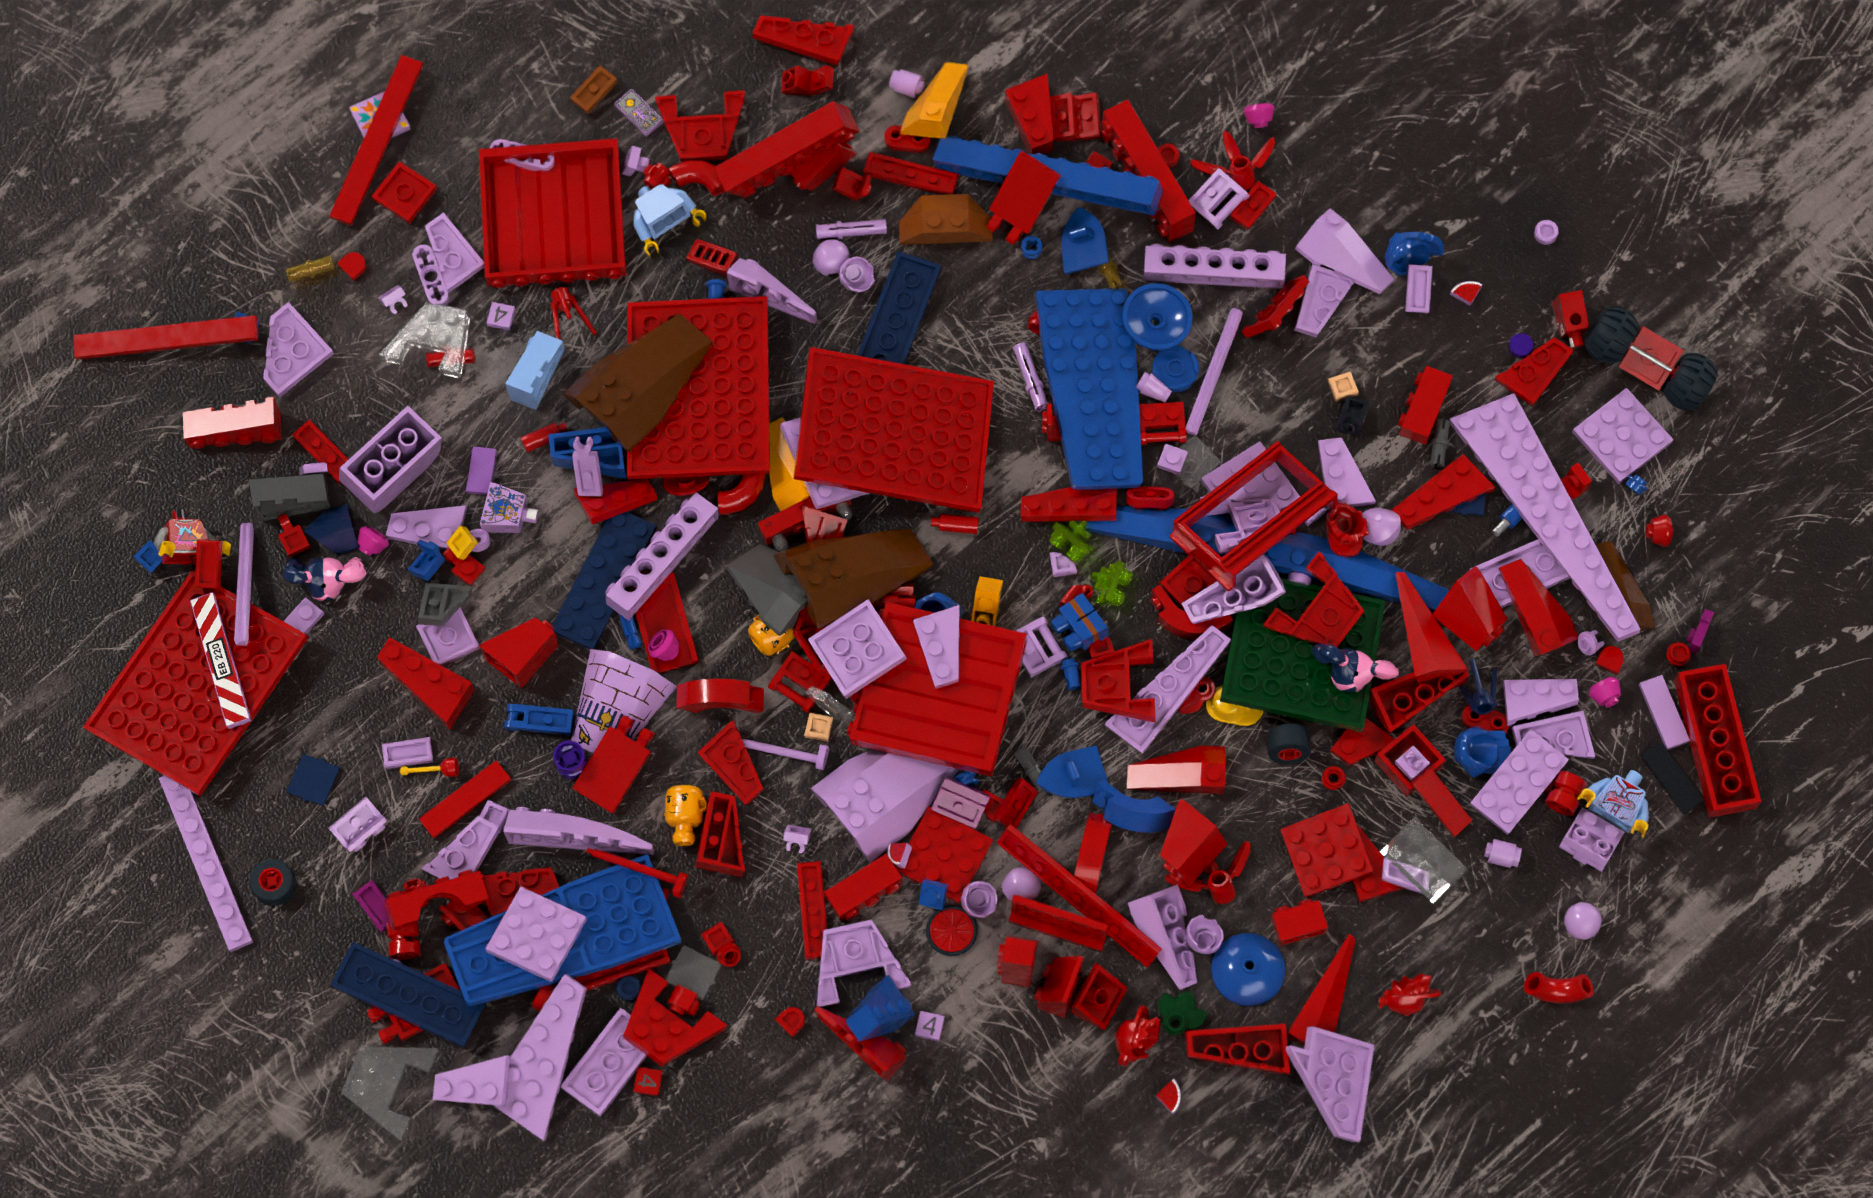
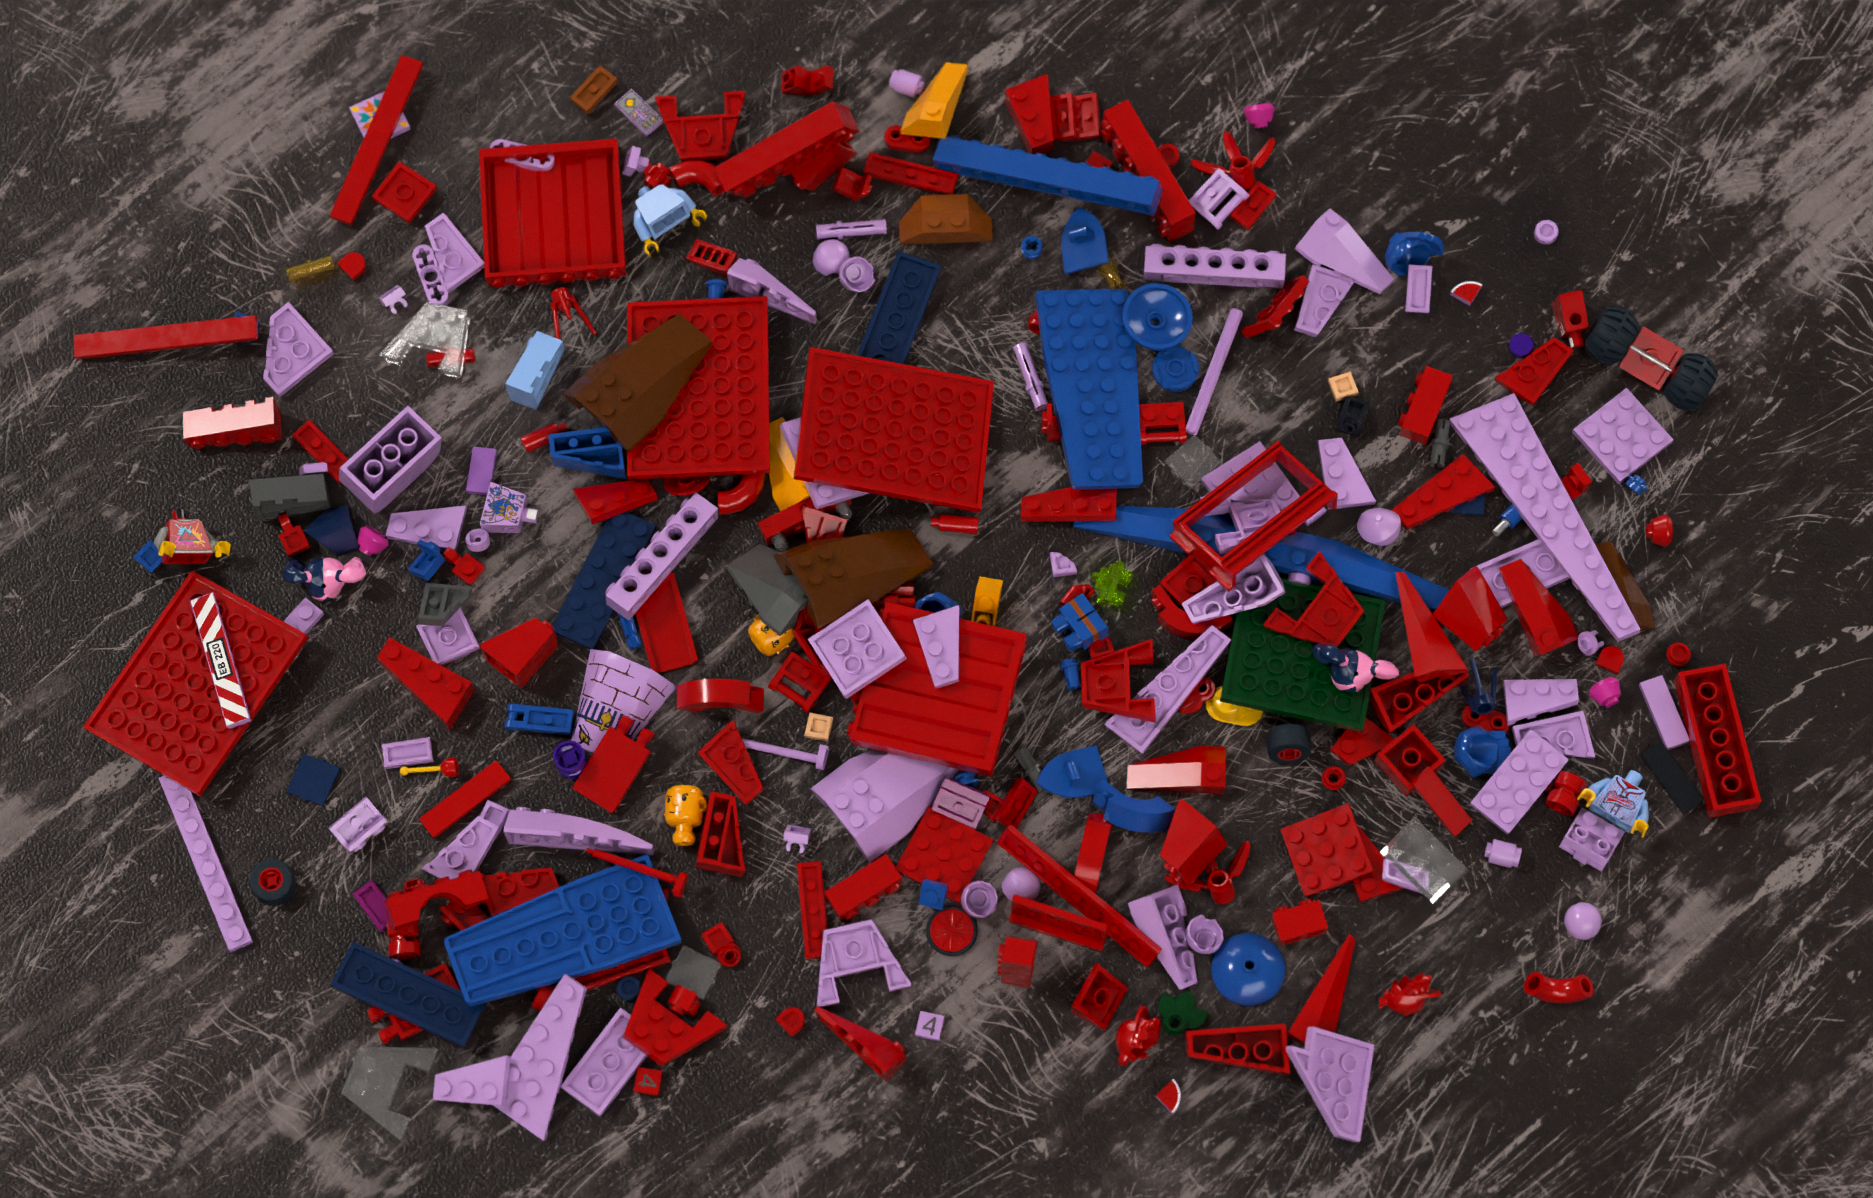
red tile [195,539,223,589] -> none
lavender axle [234,522,254,646] -> none
yellow plate [446,525,478,560] -> none
lavender plate [486,887,587,982] -> none
lavender tile [487,302,516,331] -> none
lavender plate [572,437,603,496] -> none
dark pink cone [648,630,679,661] -> none
red wing [752,15,854,66] -> none
clear tile [806,687,856,726] -> none
blue wedge [846,975,916,1042] -> none
tile [888,843,912,869] -> none
red tile [986,151,1061,245] -> none
lavender plate [1016,617,1068,678] -> none
red slope [1034,956,1083,1019] -> none
clear neon green hips [1049,520,1094,562] -> none
red plate [1126,487,1174,509] -> none
lavender cone [1136,372,1172,403] -> none
lavender plate [1157,444,1188,475] -> none
red hair [1325,502,1369,557] -> none
lavender tile [1395,746,1430,781] -> none
magenta plate [1686,609,1714,654] -> none

